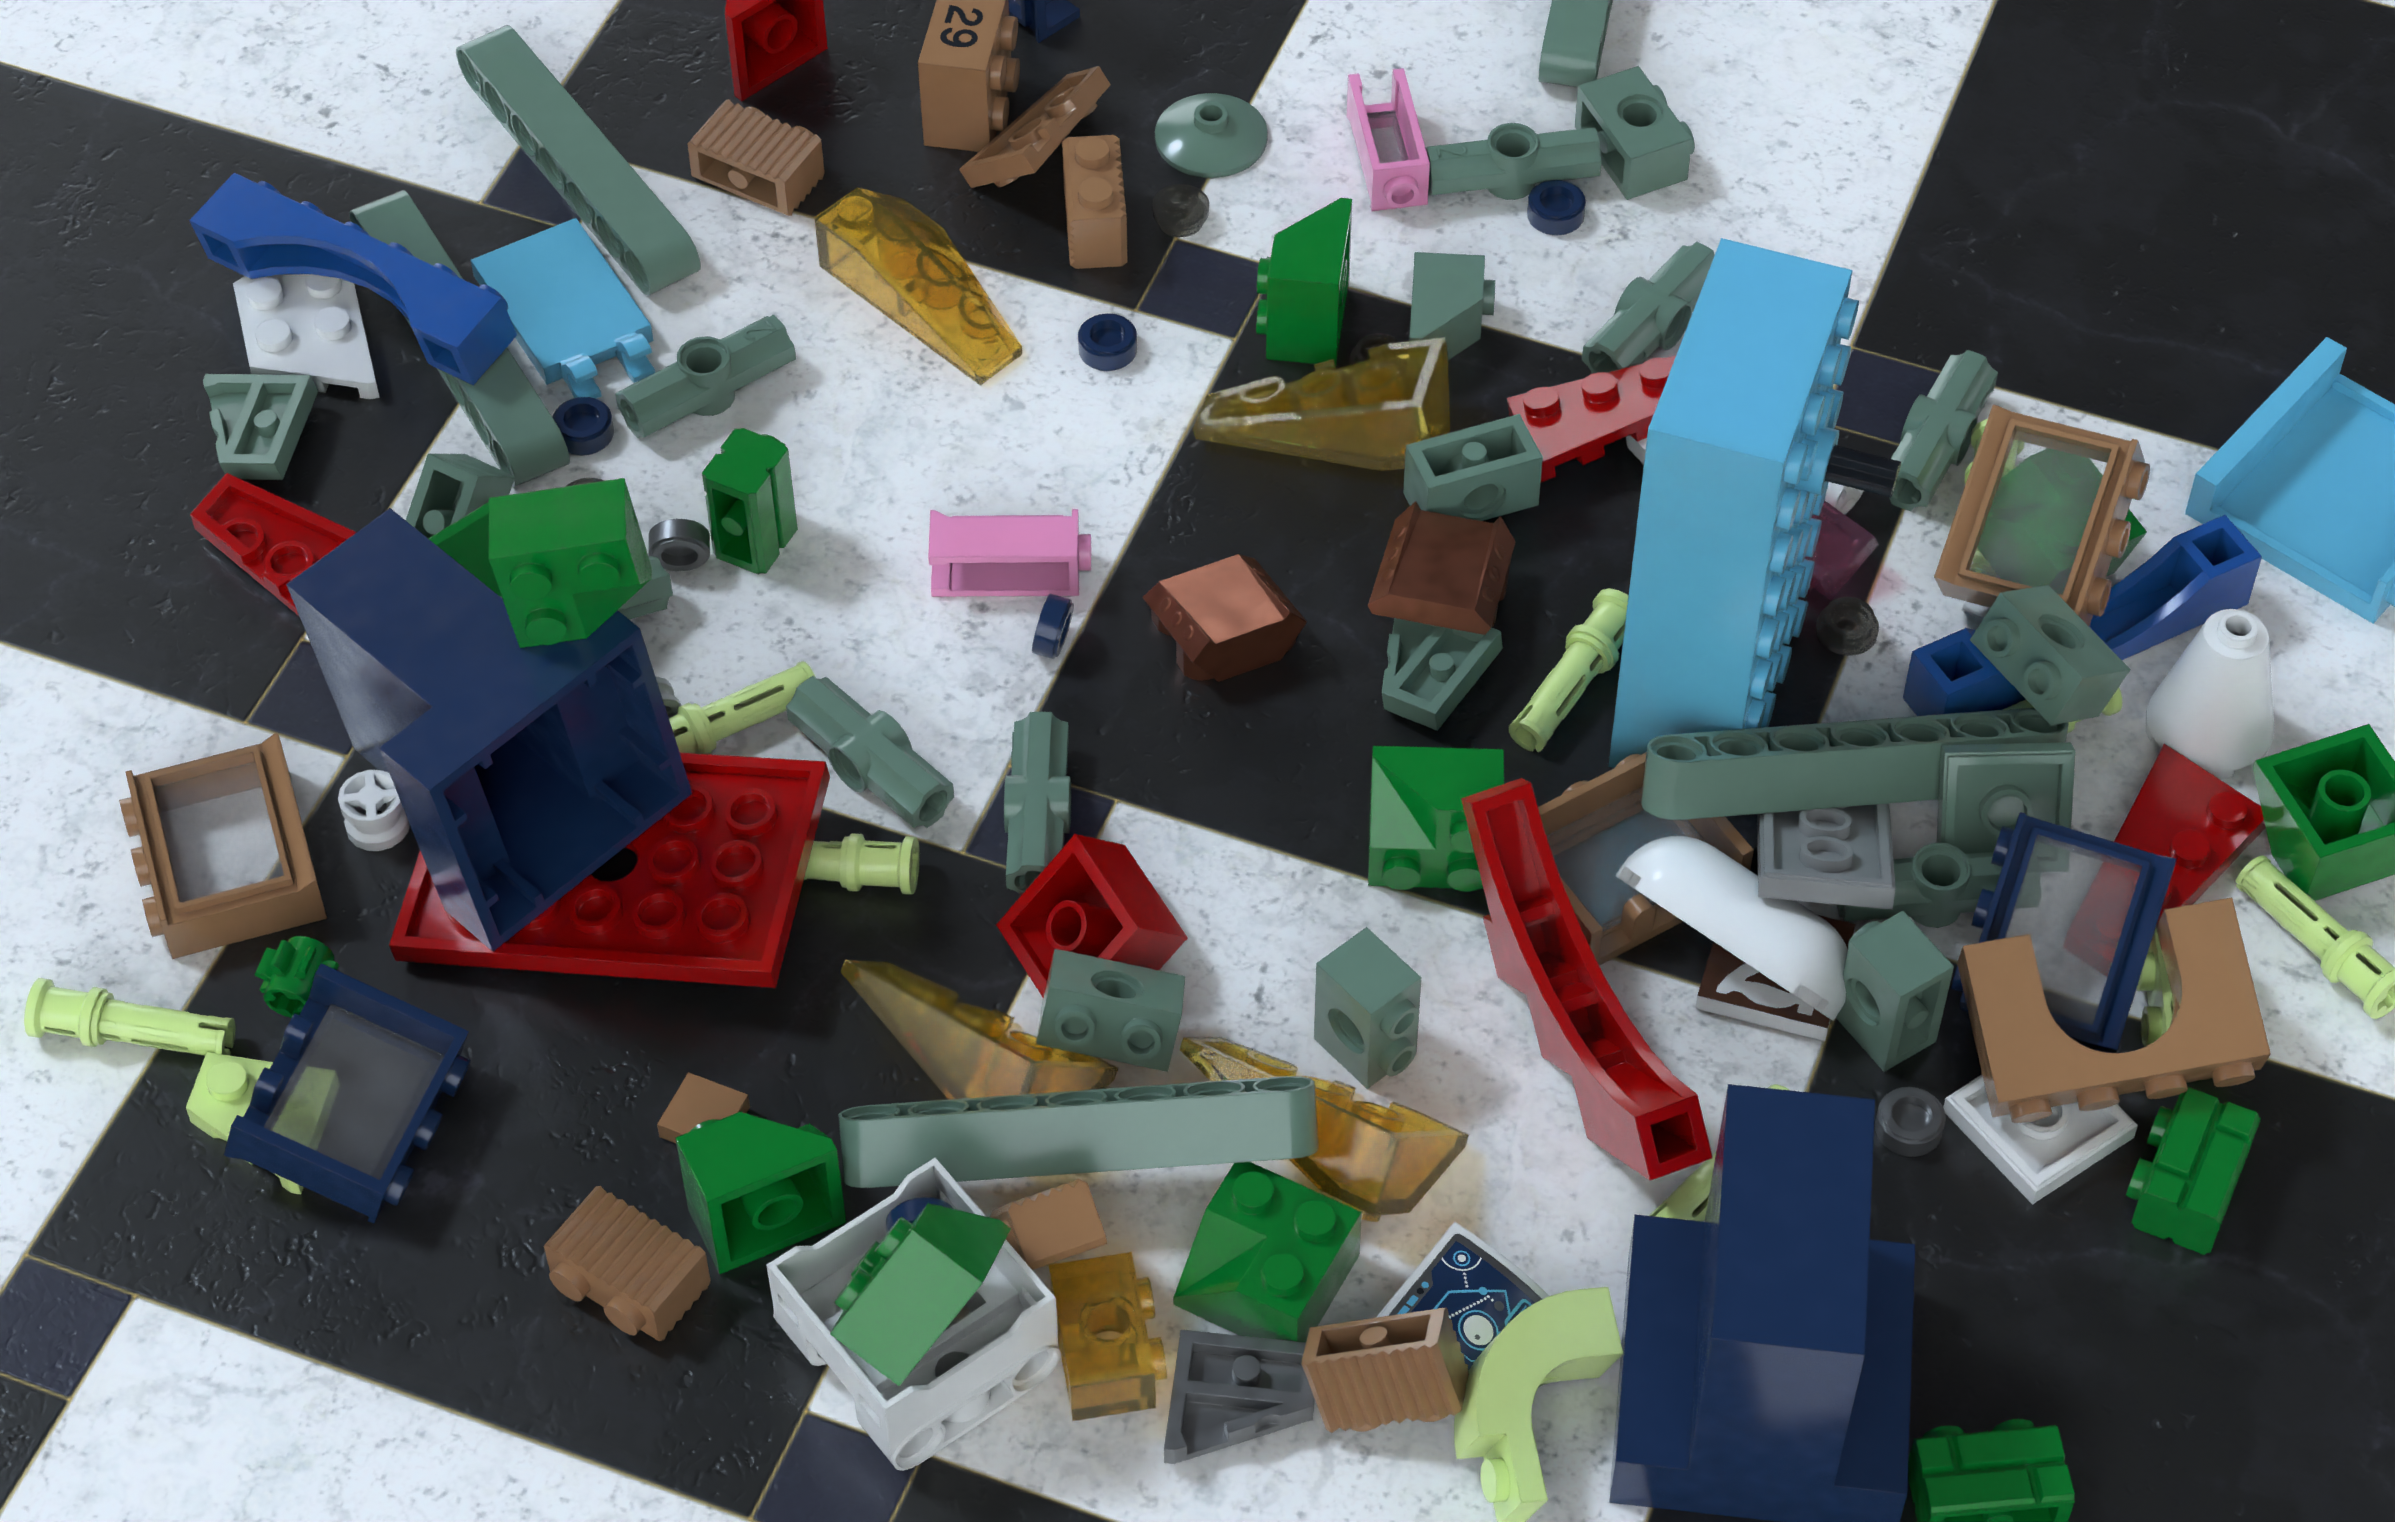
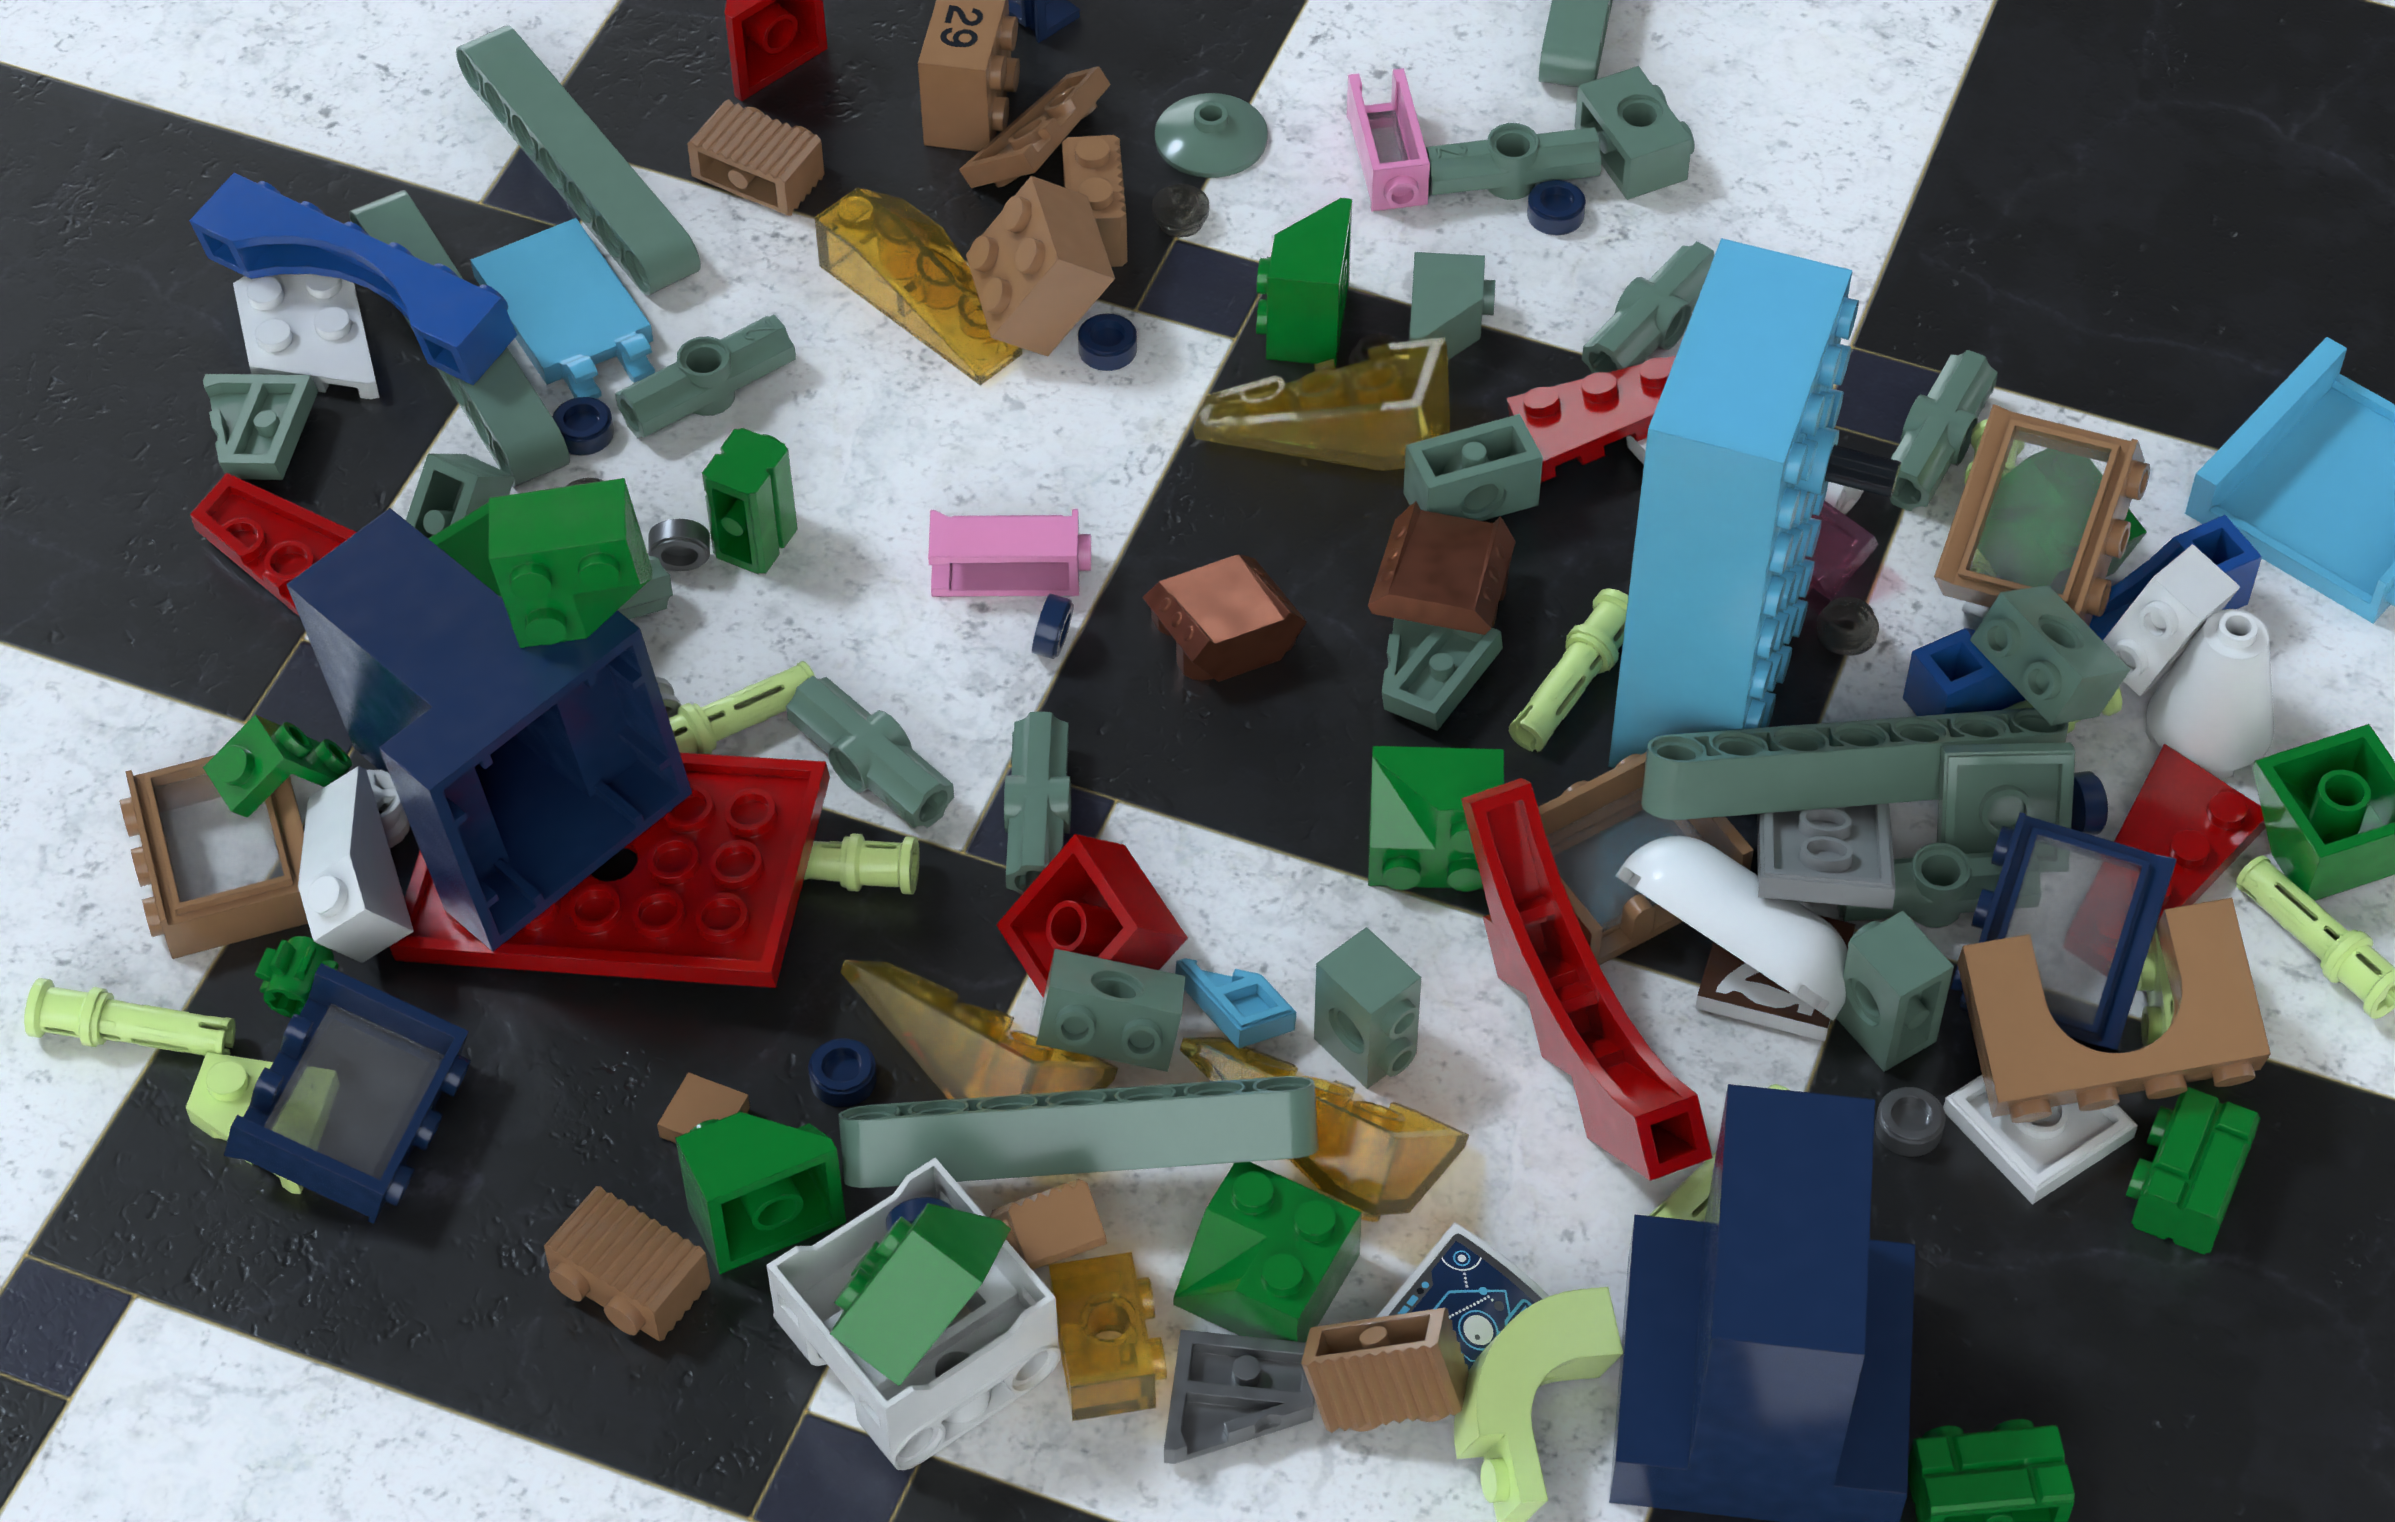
none -> green bracket [203,714,353,818]
none -> white slope [298,766,414,963]
none -> dark blue tile [808,1038,877,1107]
none -> medium nougat brick [966,176,1115,357]
none -> medium azure tile [1175,958,1297,1049]
none -> dark blue tile [2071,771,2108,835]
none -> white brick [2103,544,2240,696]

